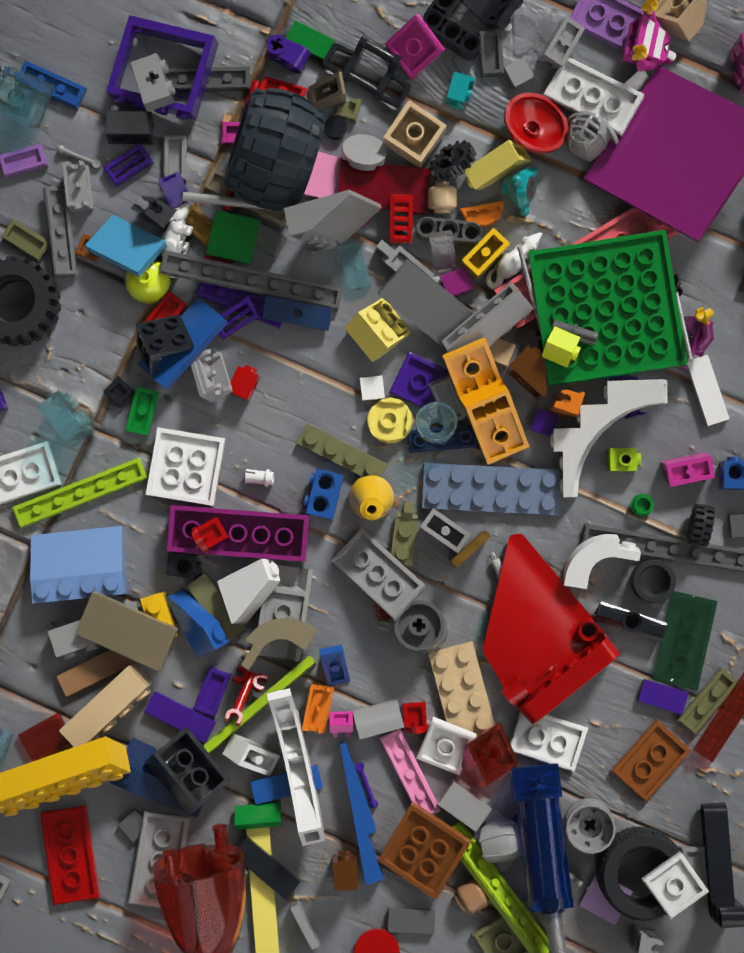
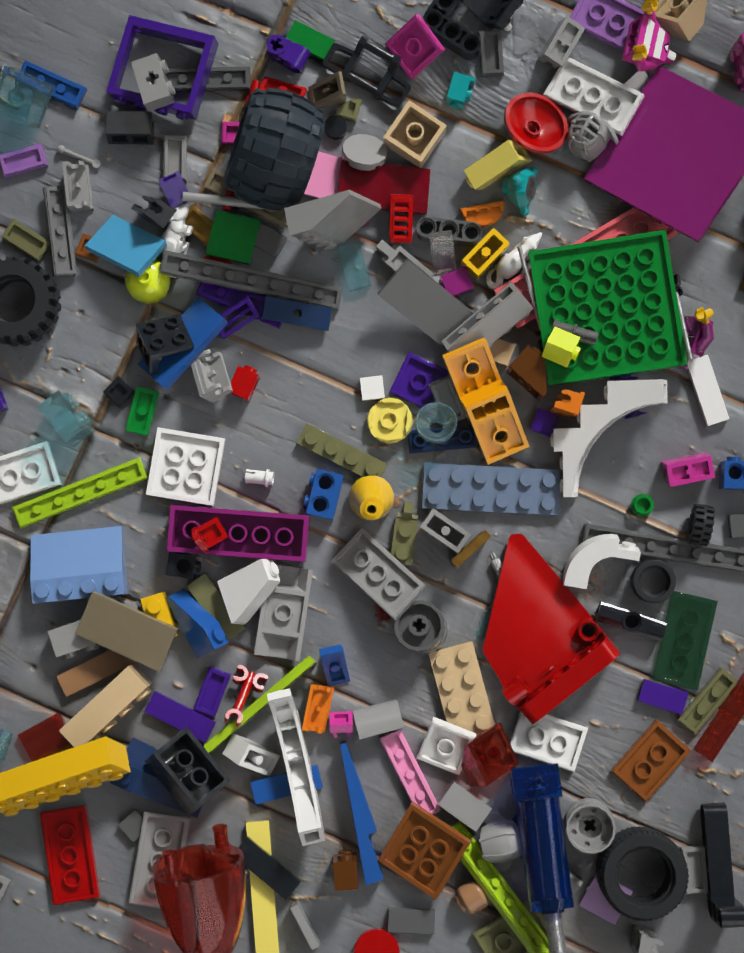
dark purple tile [103,143,154,188] -> none
red tile [145,291,187,322] -> none
green tile [235,802,282,830] -> none
dark tan arch [241,618,318,670] -> none
light yellow slope [344,298,412,362] -> none
dark purple hinge [355,762,378,808] -> none
red tile [402,701,430,734] -> none
black gear [428,140,477,182] -> none
tan head [428,181,457,214] -> none
light grey tile [504,58,535,89] -> none
lime brick [607,448,642,472] -> none
white tile [642,851,709,919] -> none

